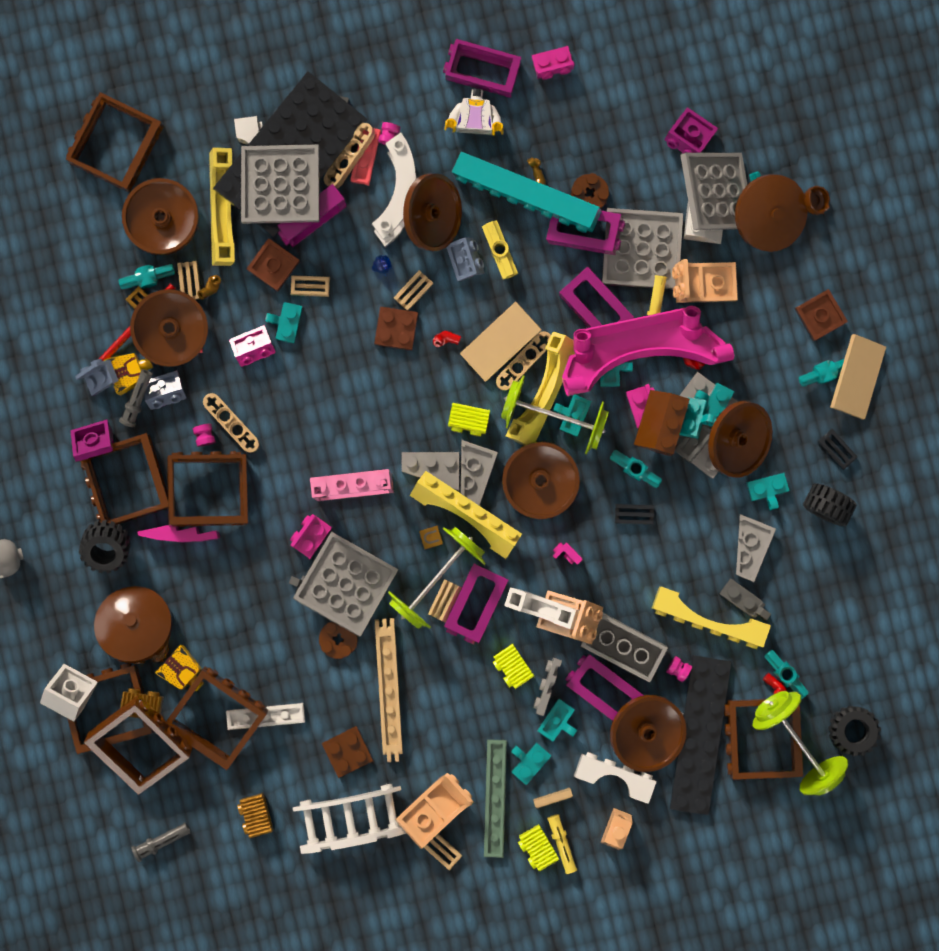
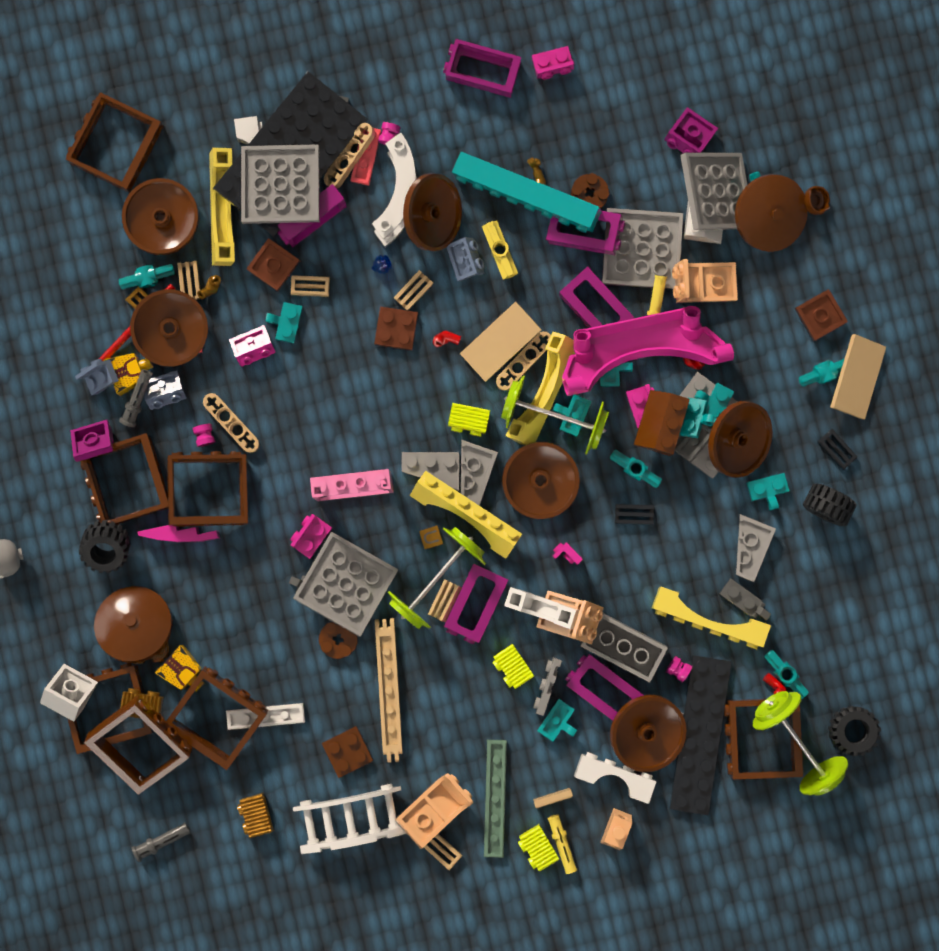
torso [444,89,504,135] -> none
teal plate [511,742,551,785] -> none

